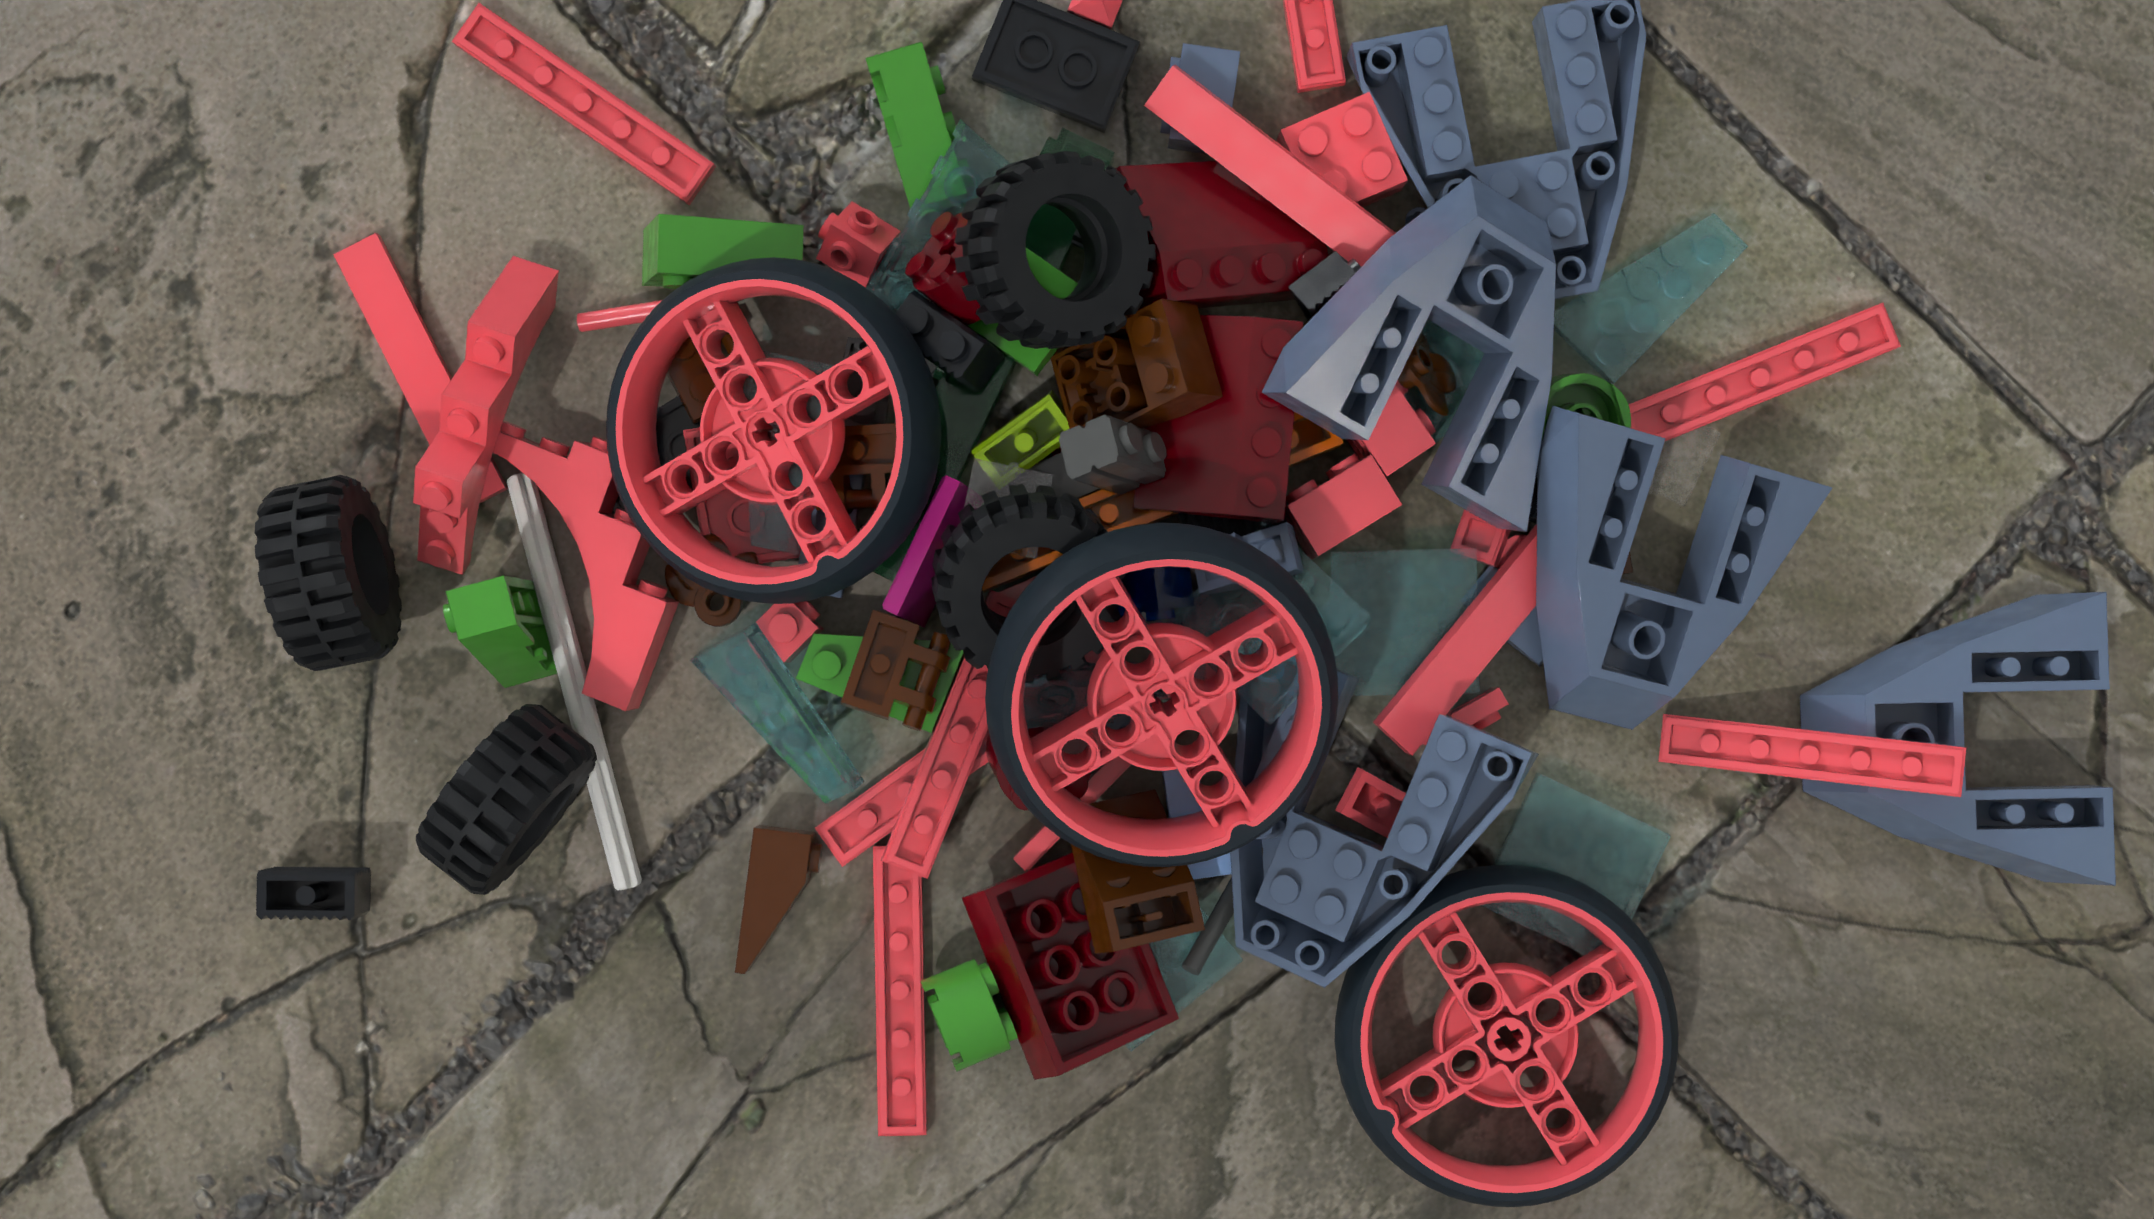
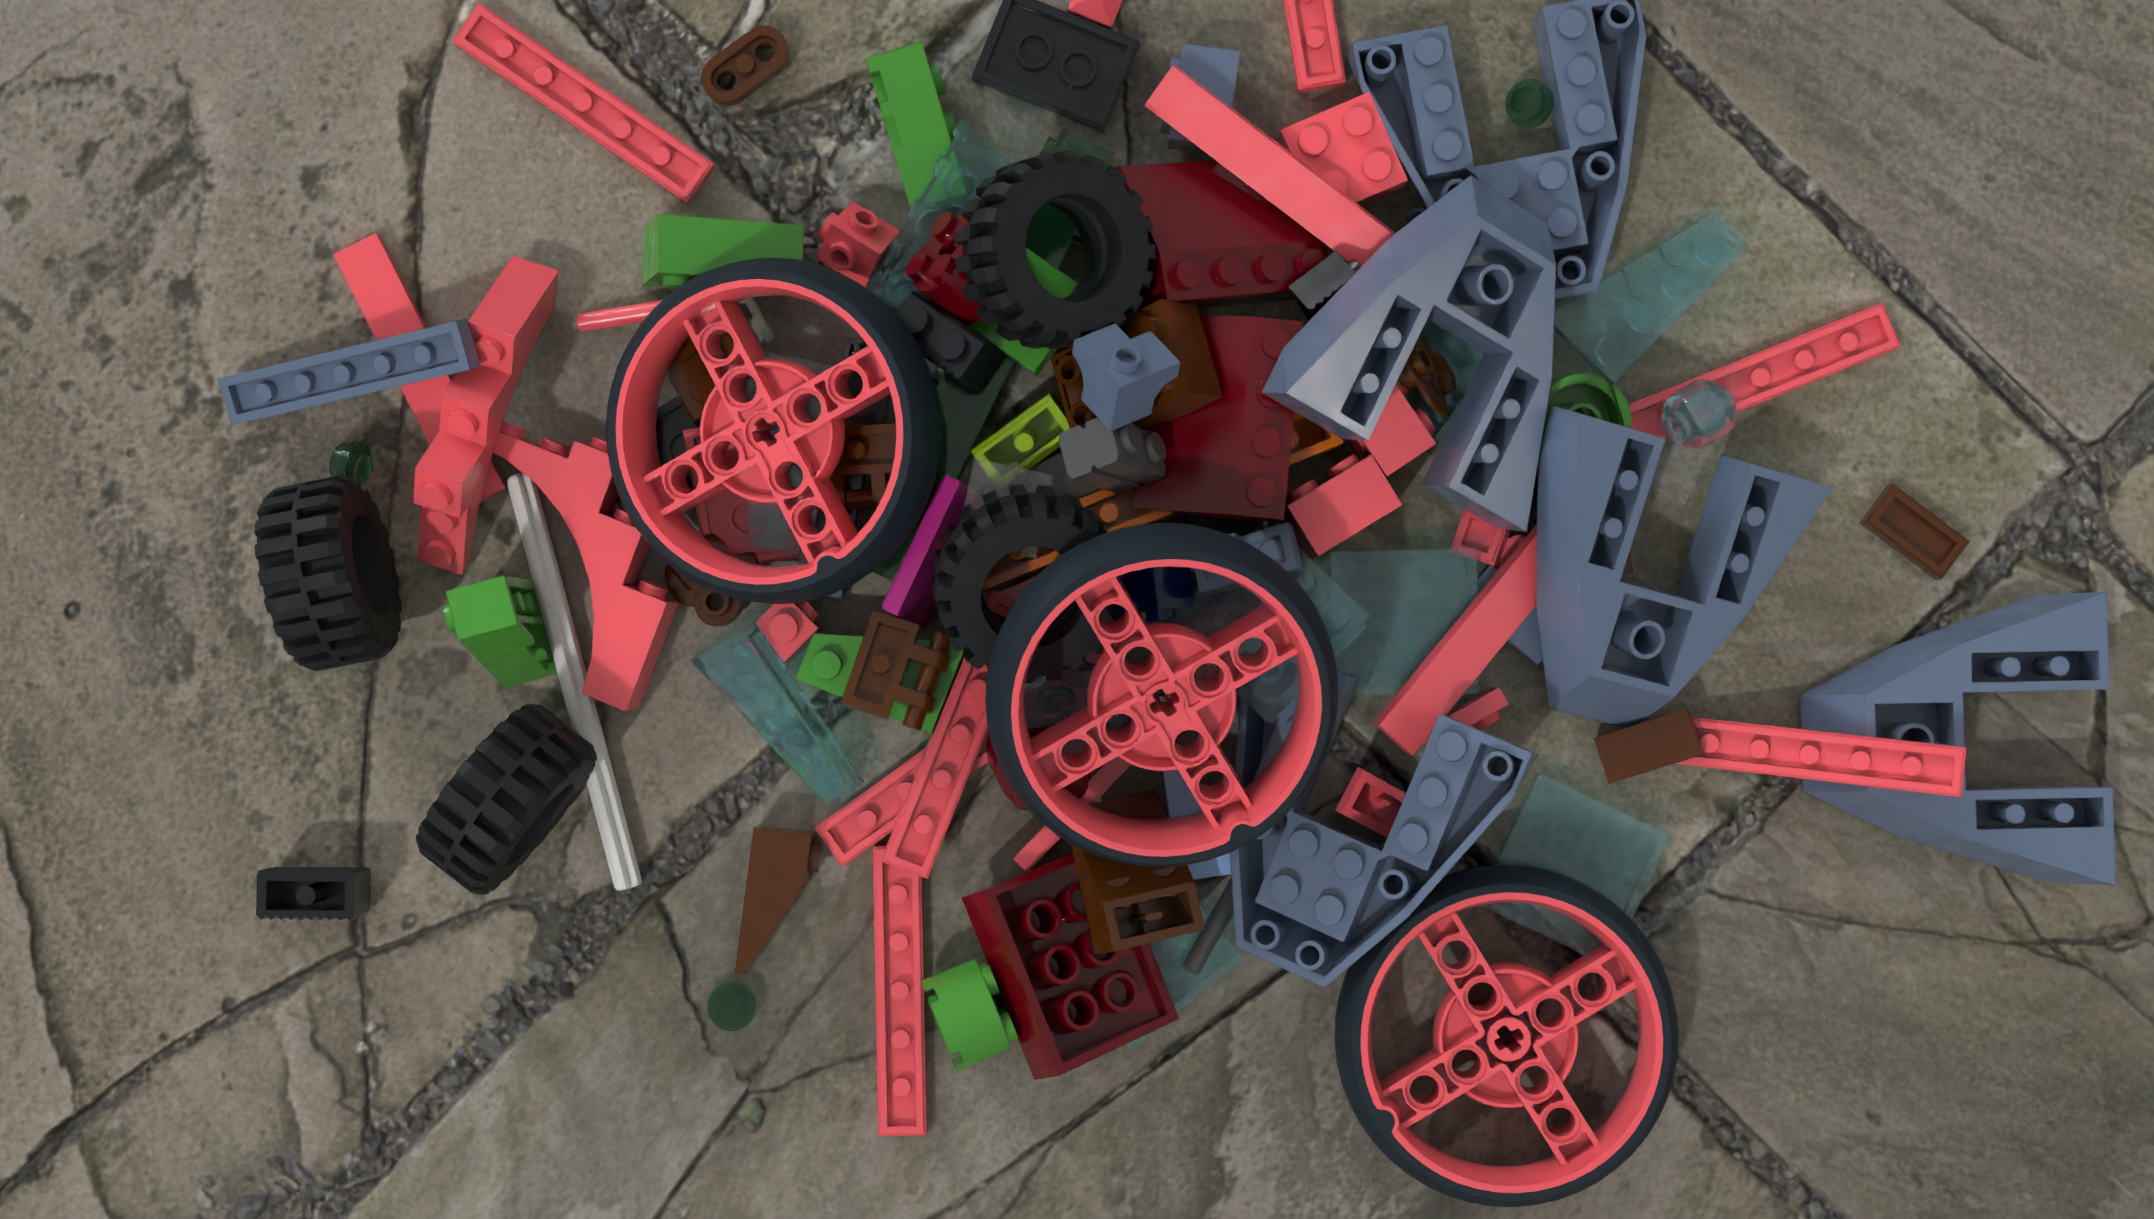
none -> sand blue plate [218,318,480,425]
none -> clear green plate [329,441,374,483]
none -> reddish brown plate [701,26,790,106]
none -> clear green plate [707,982,757,1031]
none -> sand blue brick [1072,323,1181,431]
none -> clear green plate [1506,79,1553,128]
none -> reddish brown tile [1594,708,1704,784]
none -> clear light blue head [1660,379,1736,450]
none -> reddish brown tile [1860,484,1970,580]

